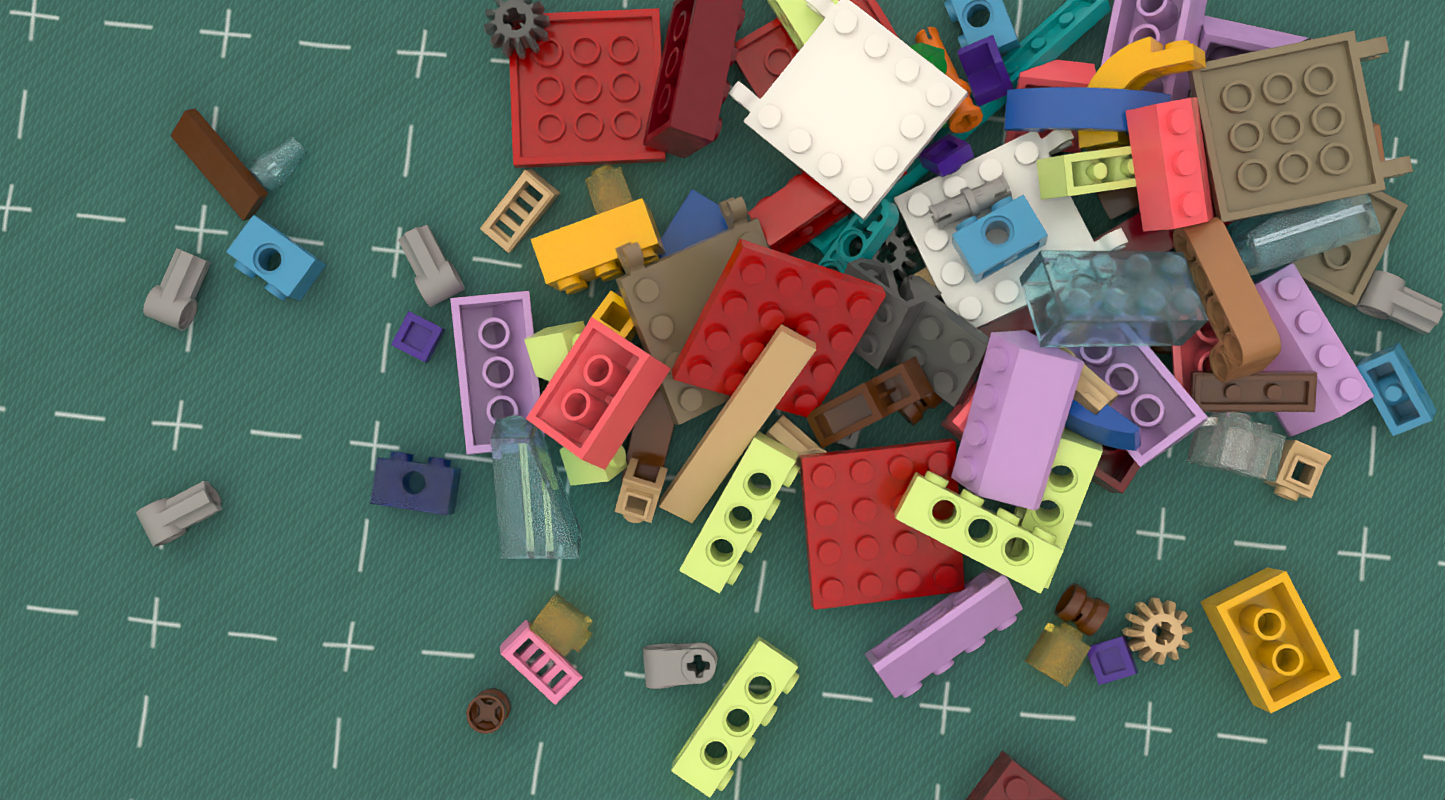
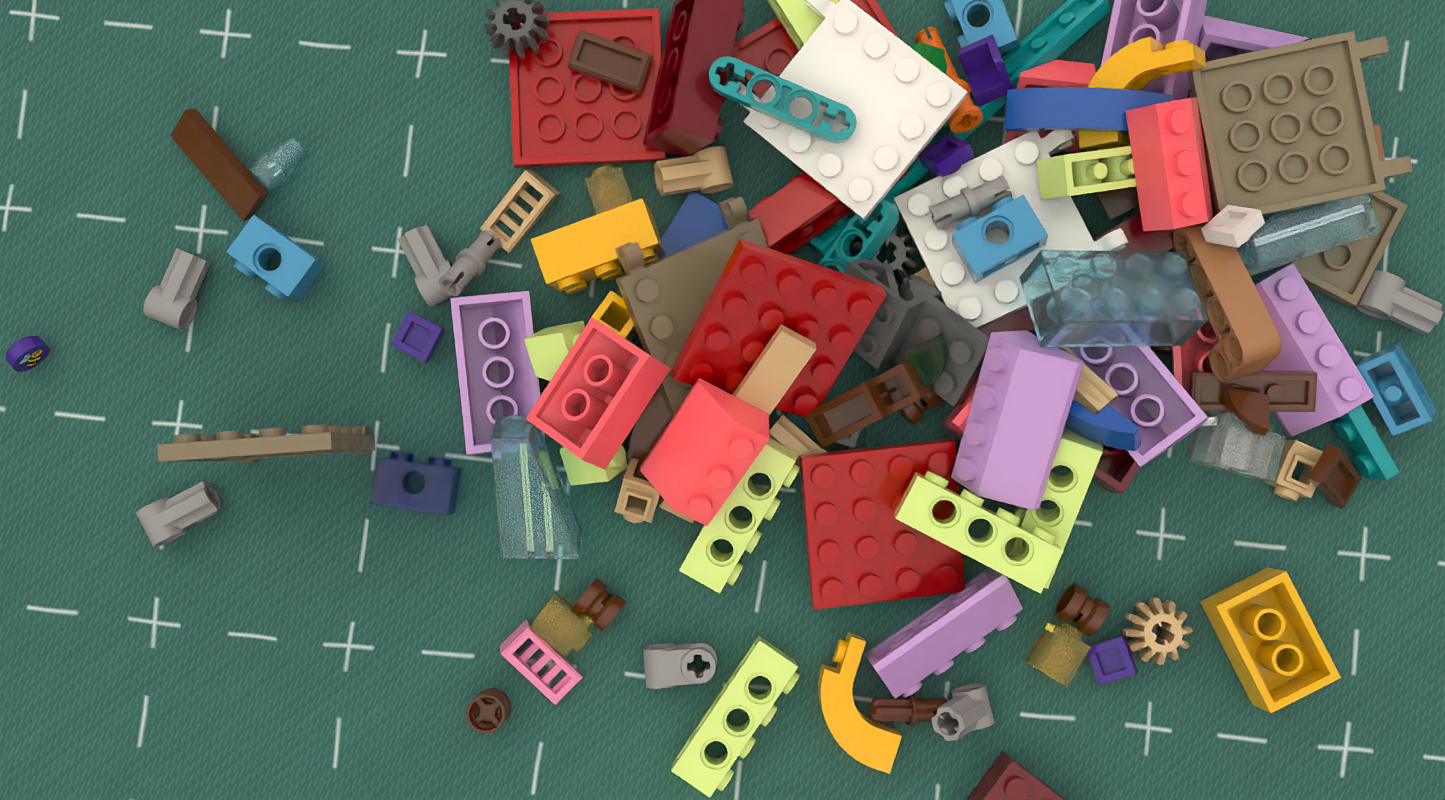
none -> dark purple tile [5,336,49,372]
none -> dark tan plate [157,425,376,464]
none -> light grey pin [439,231,501,297]
none -> reddish brown tile [567,30,653,94]
none -> reddish brown wheel [572,578,626,632]
none -> coral slope [640,378,770,526]
none -> tan piece [654,146,734,196]
none -> teal beam [709,56,857,144]
none -> yellow arch [818,632,902,774]
none -> reddish brown axle [870,694,947,725]
none -> clear green tile [906,333,948,387]
none -> light grey piece [931,683,995,741]
none -> white plate [1201,205,1265,248]
none -> reddish brown tile [1224,388,1270,436]
none -> reddish brown tile [1308,444,1362,509]
none -> teal plate [1333,405,1400,480]

